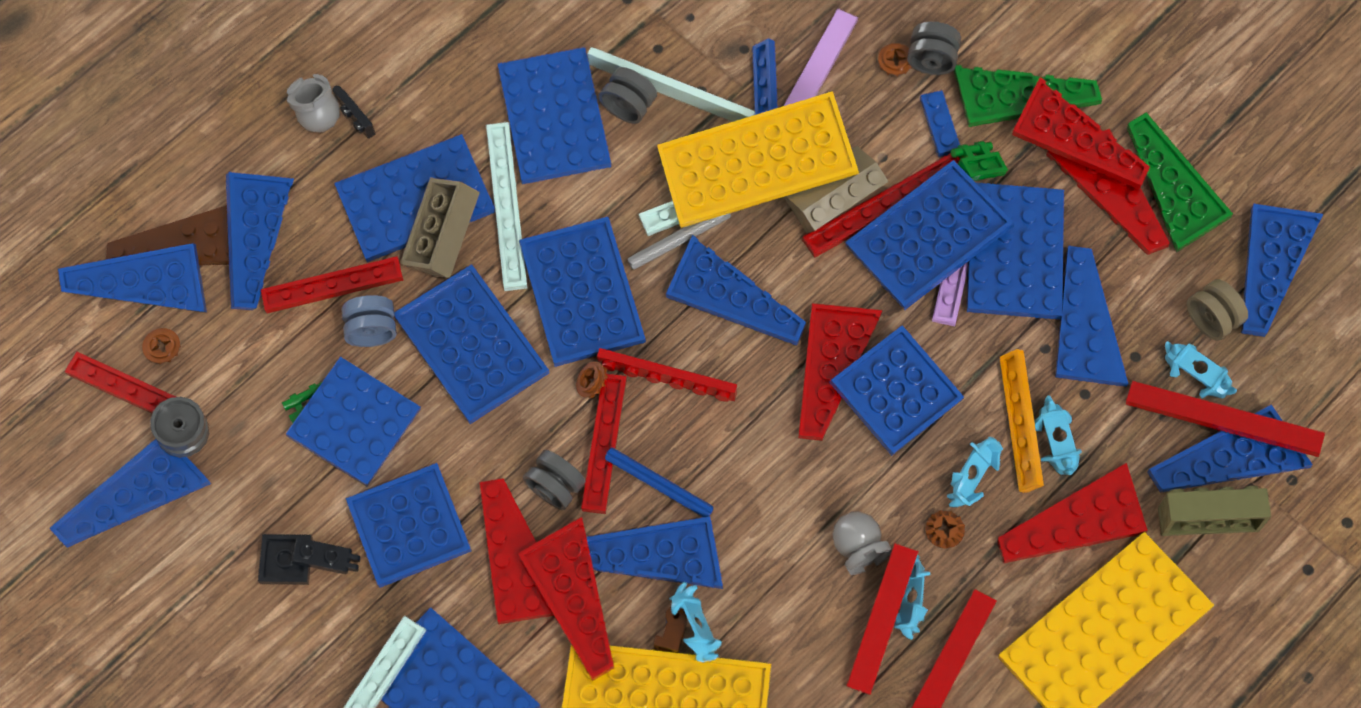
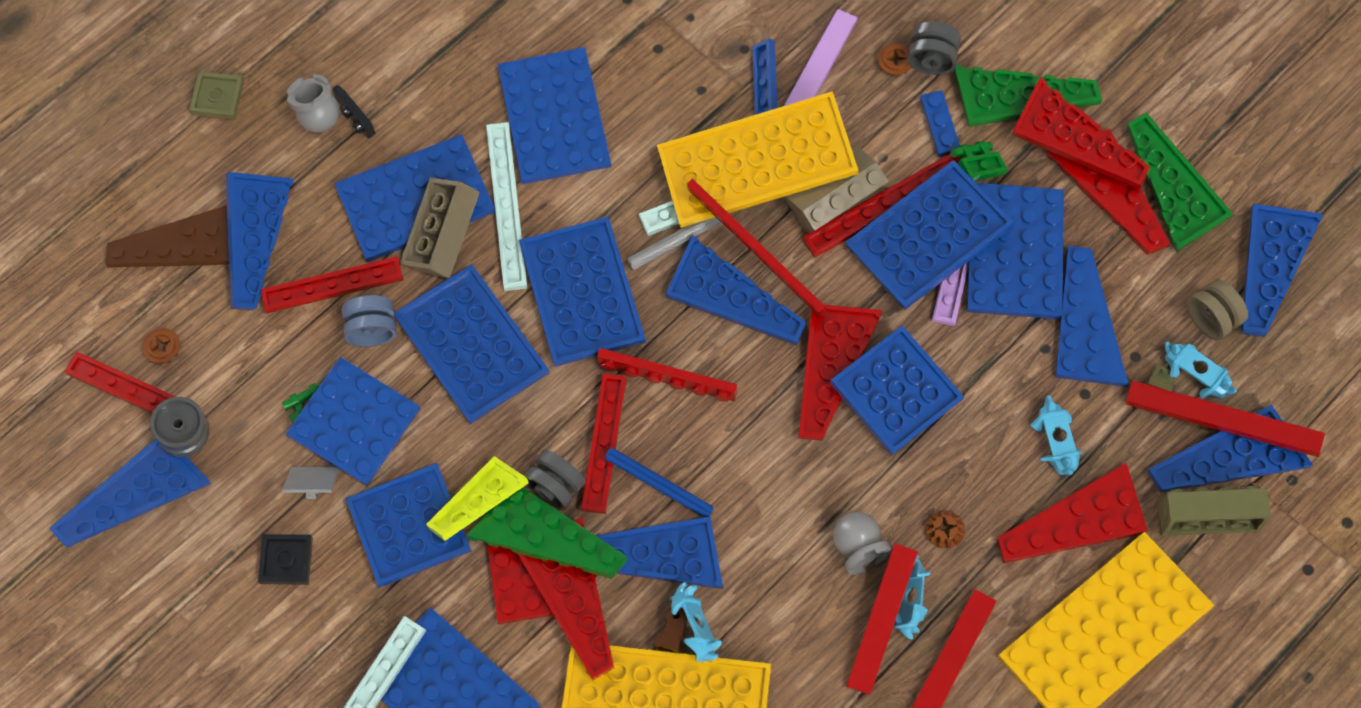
blue wing [58,243,207,313] -> none
black hinge [291,537,361,574] -> none
dark orange gear [576,361,608,399] -> none
light aqua tile [588,47,755,122] -> none
dark grey wheel [599,67,657,124] -> none
medium azure piece [947,437,1003,508] -> none
light orange plate [999,349,1044,493] -> none
none -> olive plate [189,71,244,120]
none -> light grey piece [282,467,339,499]
none -> neon yellow wing [426,456,529,541]
none -> green wing [467,487,627,579]
none -> red tile [687,178,826,317]
none -> olive tile [1149,364,1174,392]

